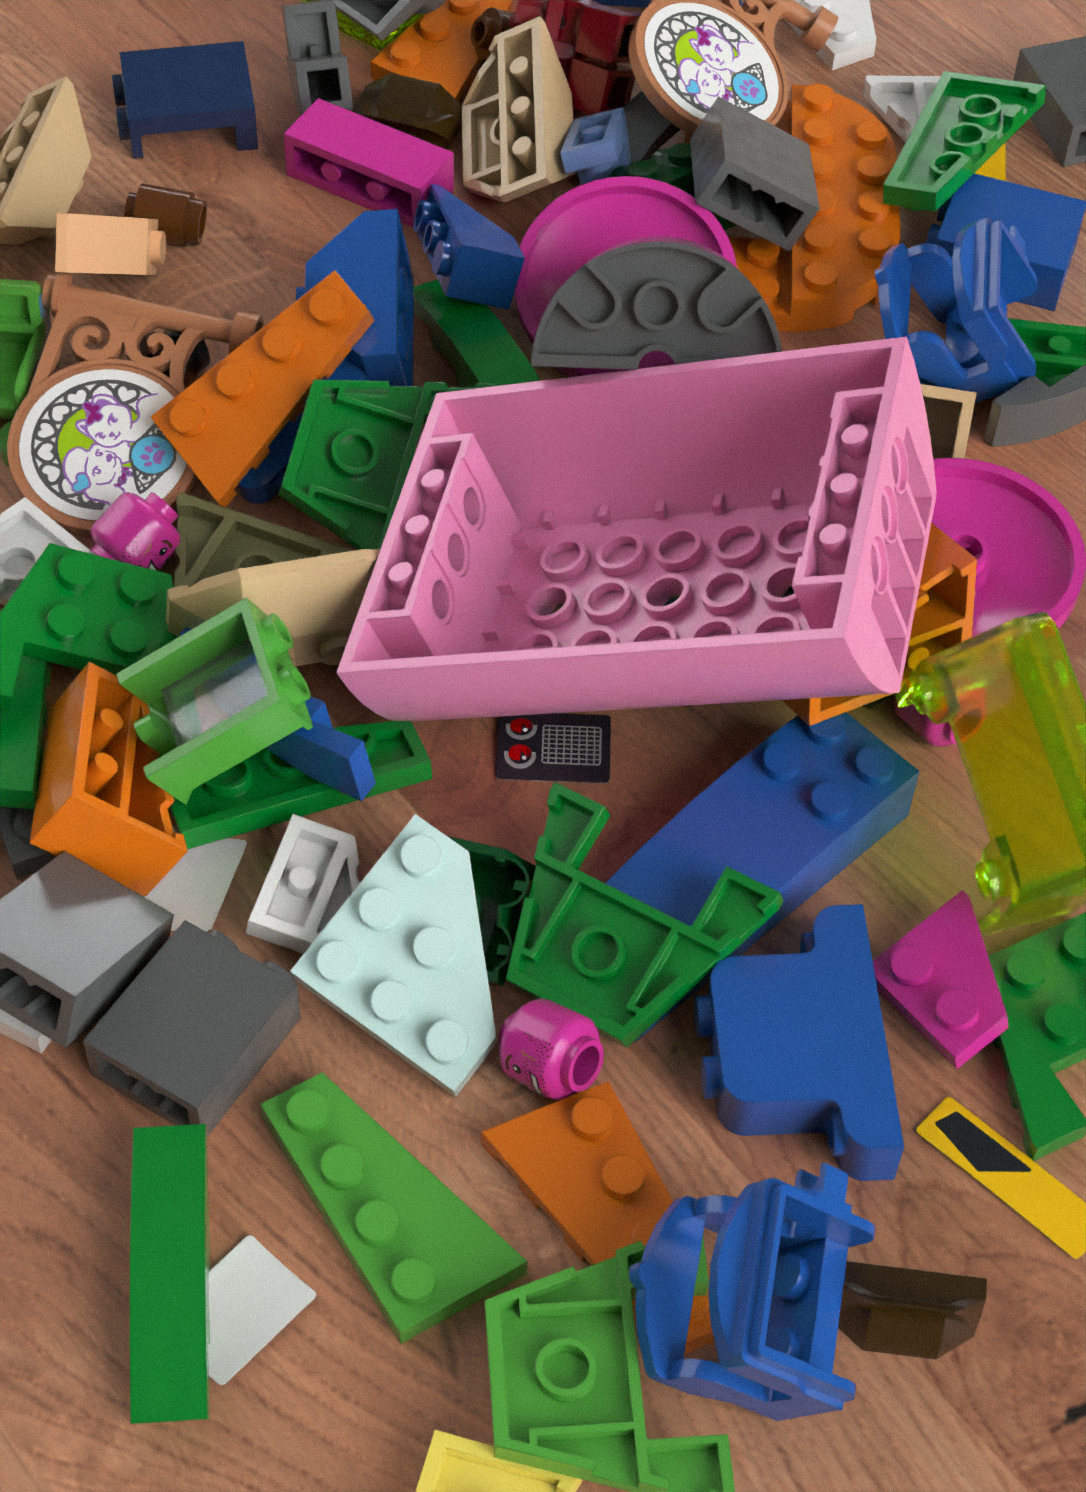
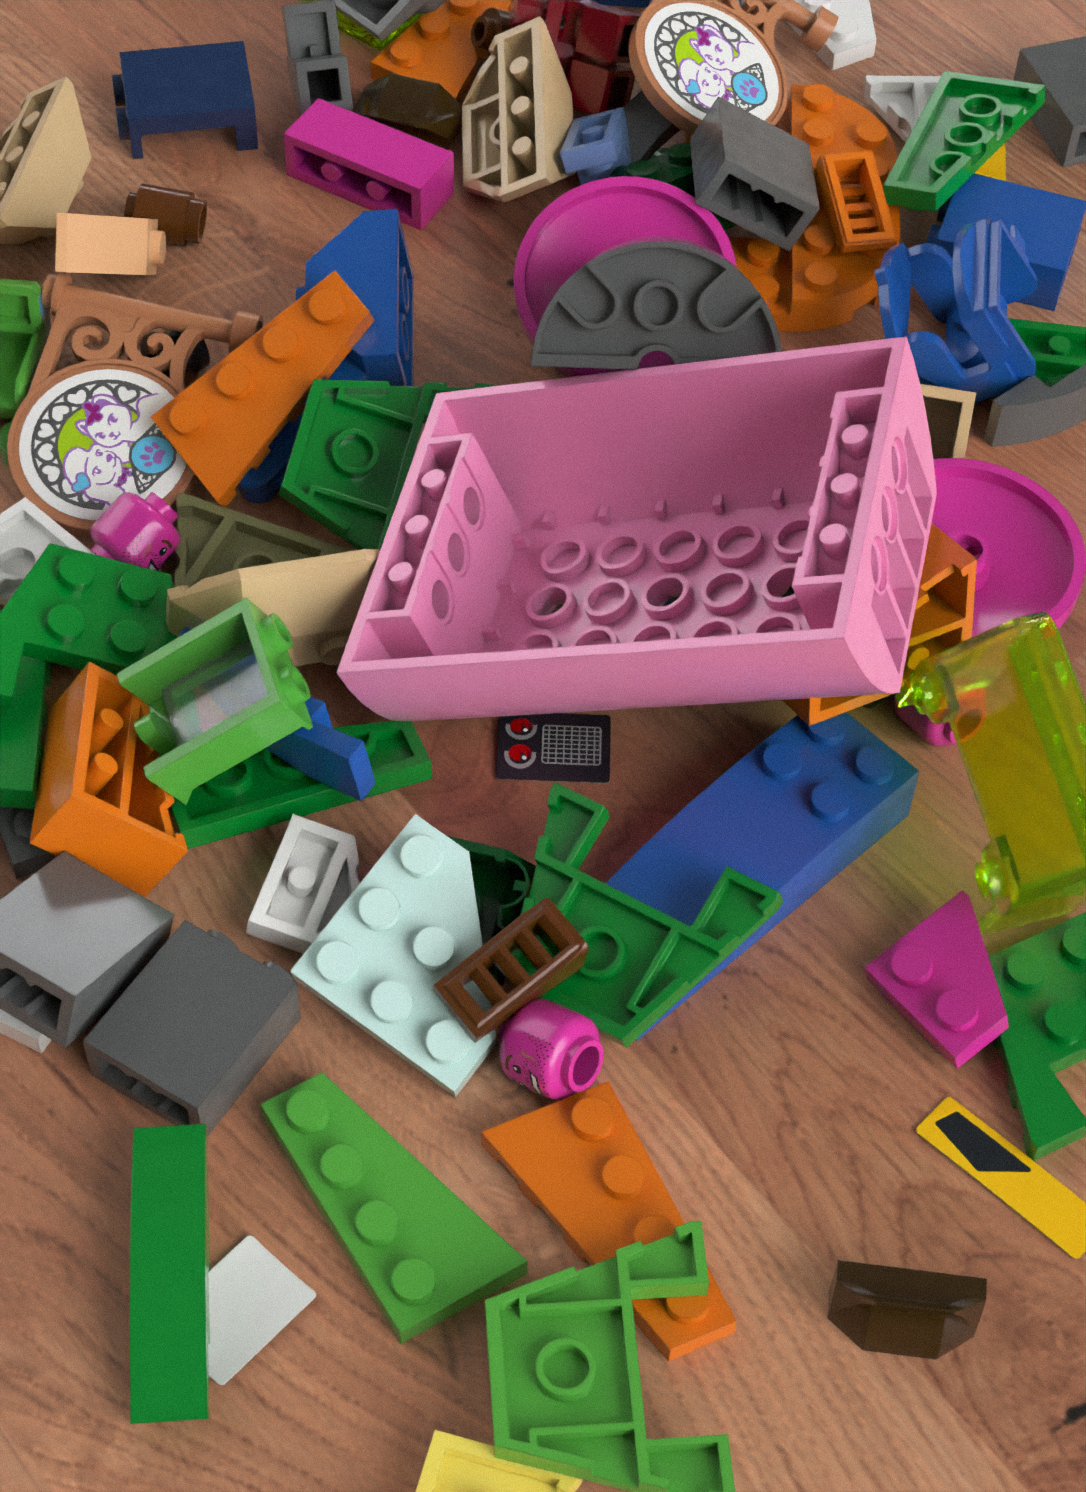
white sticker [141,825,247,932] -> none
blue slope [413,184,525,310] -> none
green slope [414,279,541,388] -> none
blue animal [629,1162,875,1421] -> none
blue brick [694,904,904,1181] -> none
none -> reddish brown slope [432,897,589,1043]
none -> orange slope [814,150,898,253]

